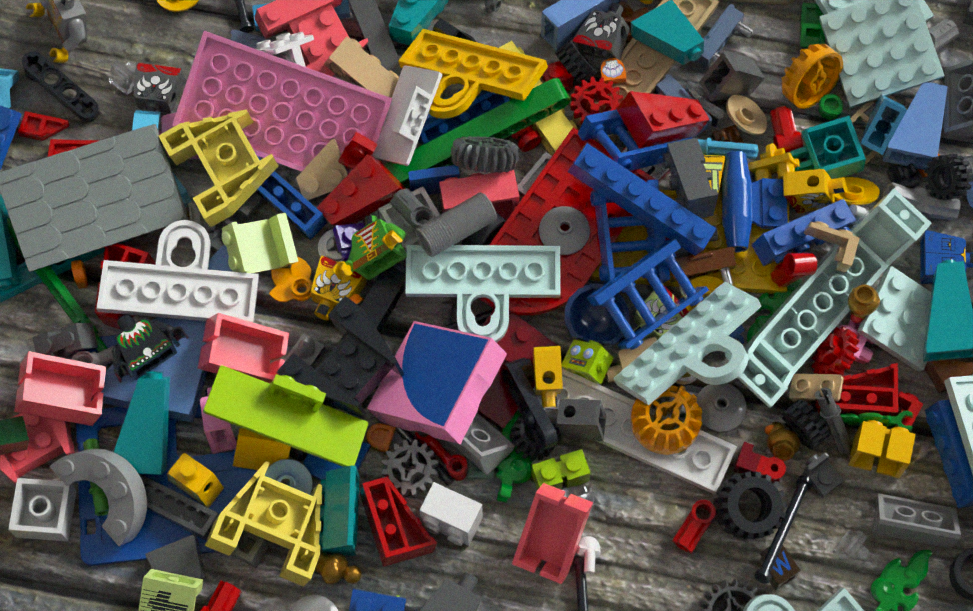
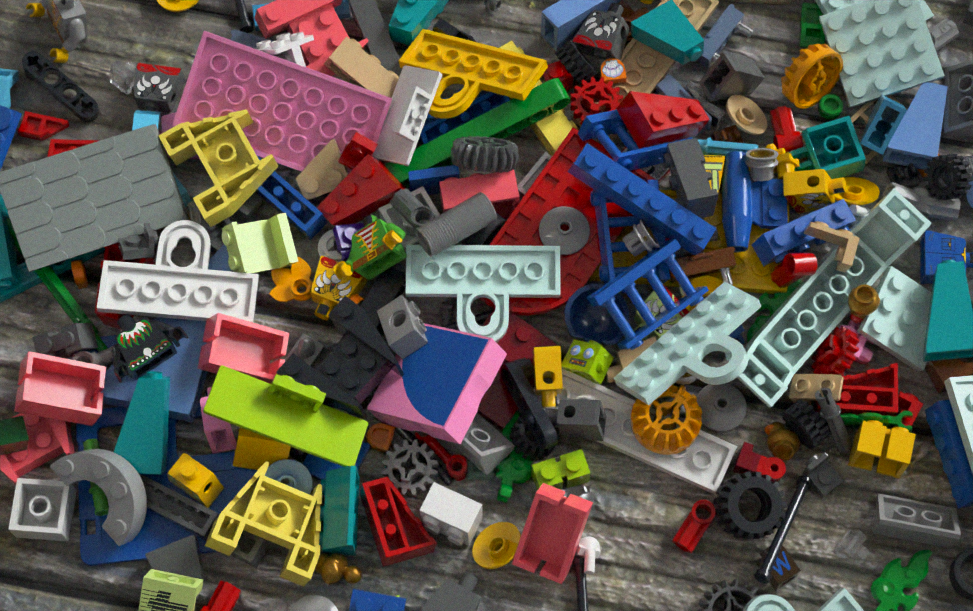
red wheel [511,124,542,152] -> none
none -> dark grey bracket [118,223,158,260]
none -> light grey brick [377,295,428,359]
none -> yellow dish [472,522,521,569]
none -> light grey piece [623,219,660,257]
none -> light grey piece [745,148,779,181]

